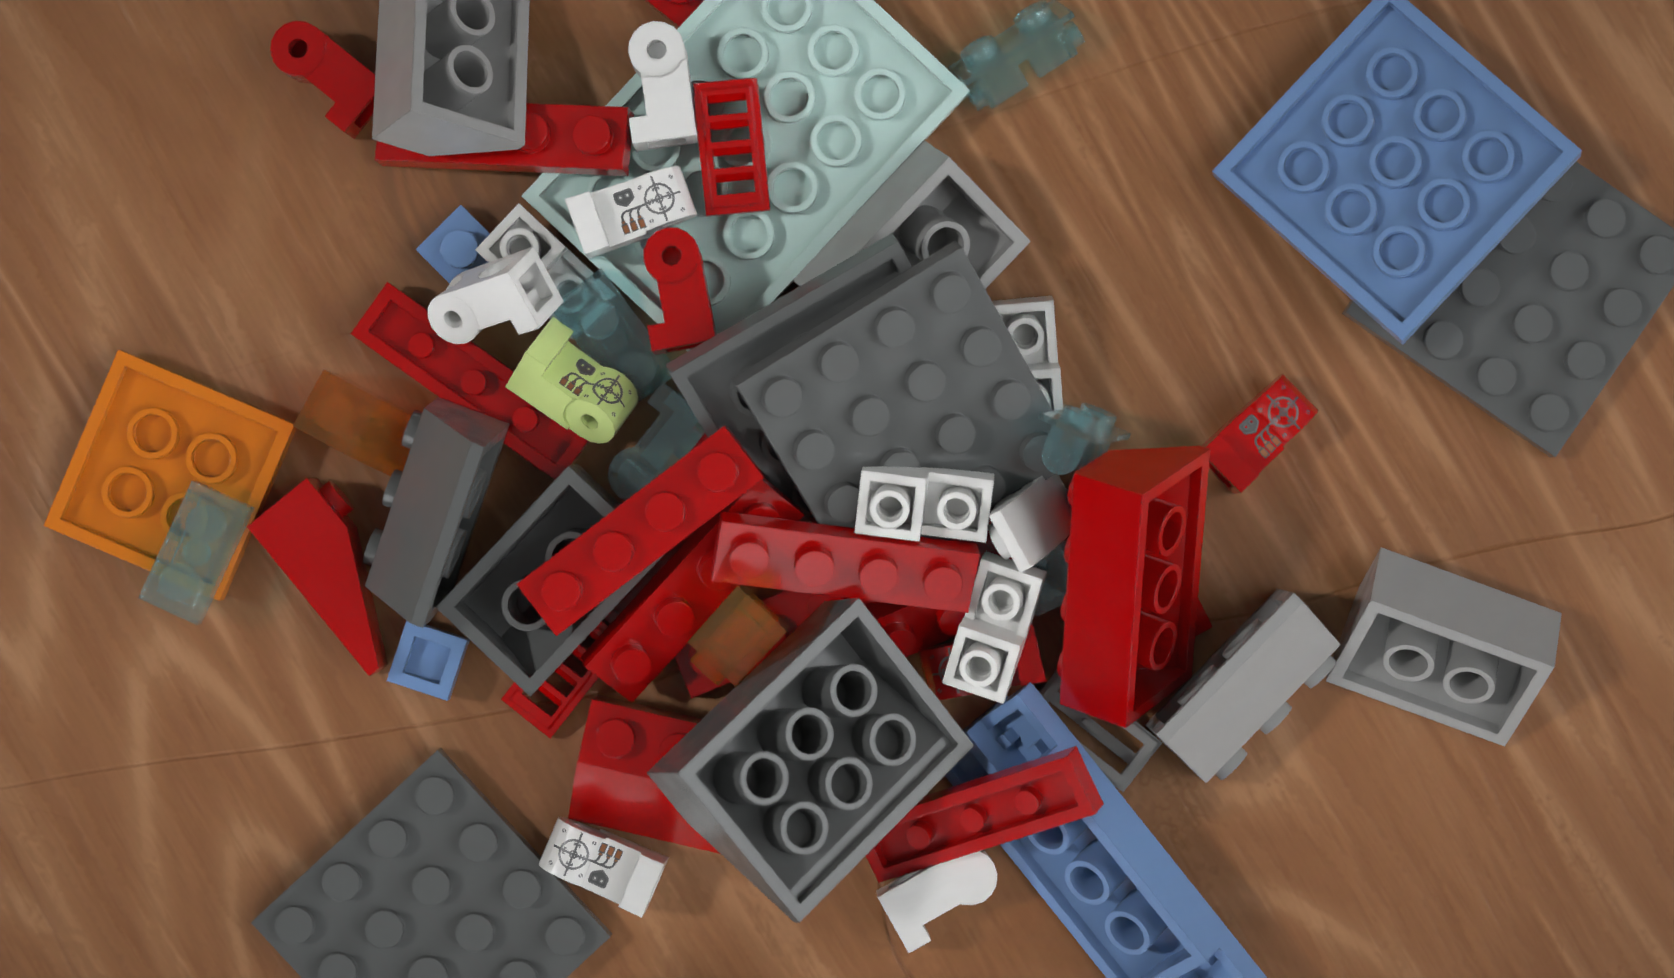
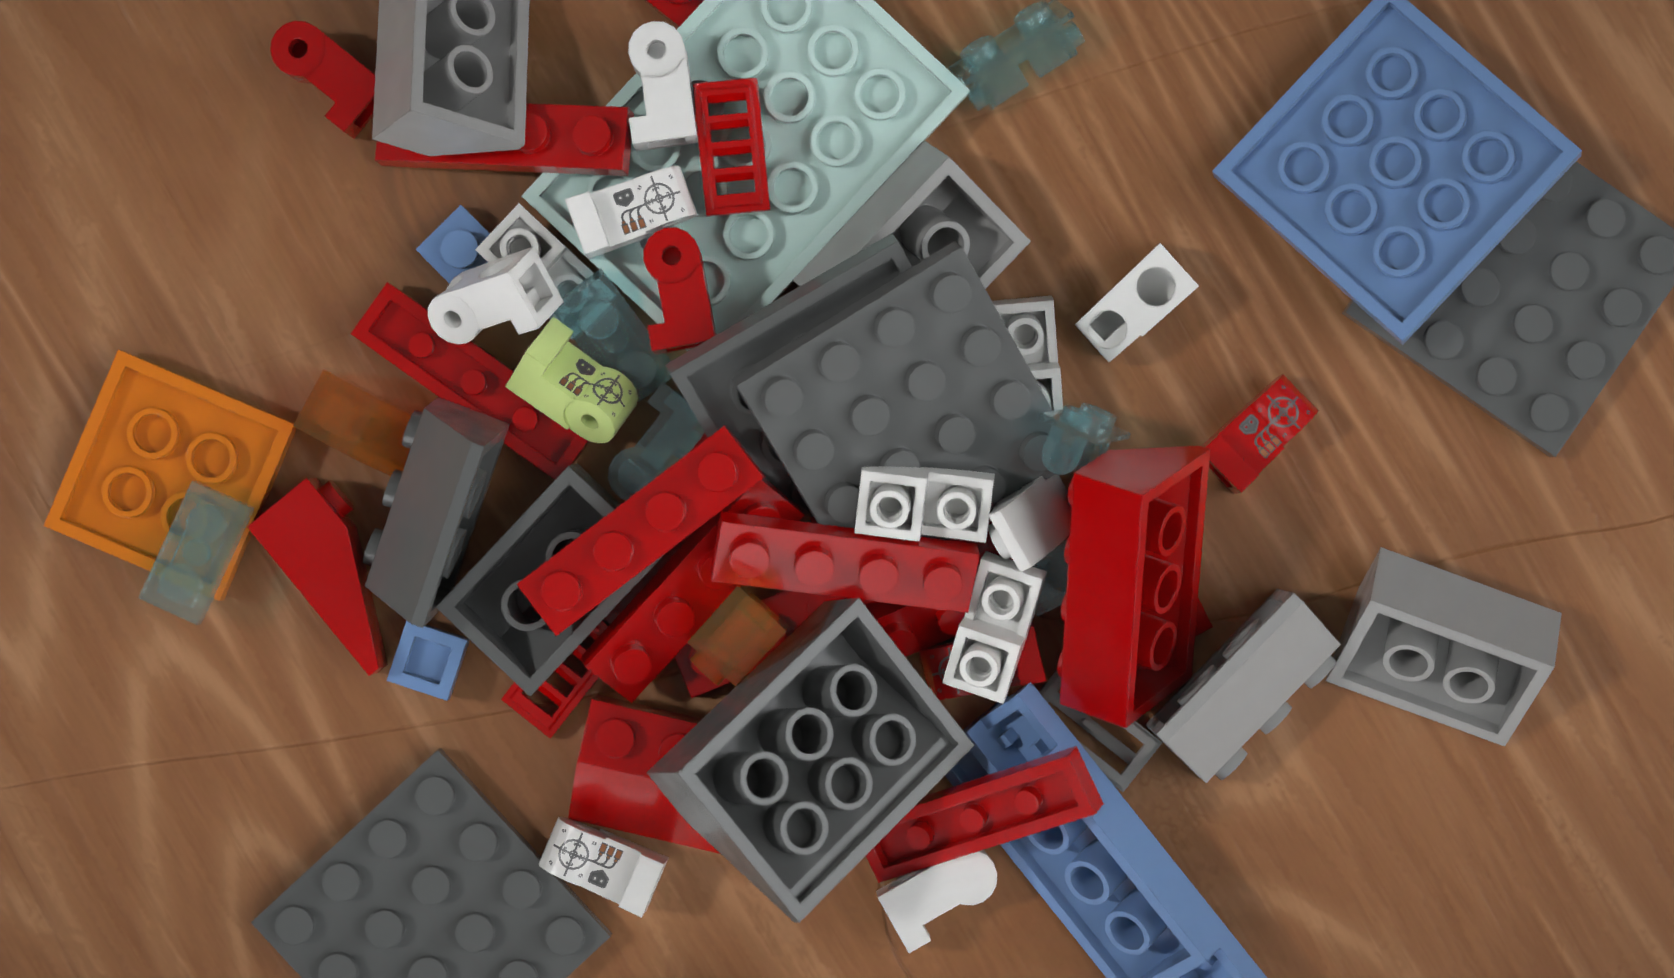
none -> white leg [1075,243,1199,362]

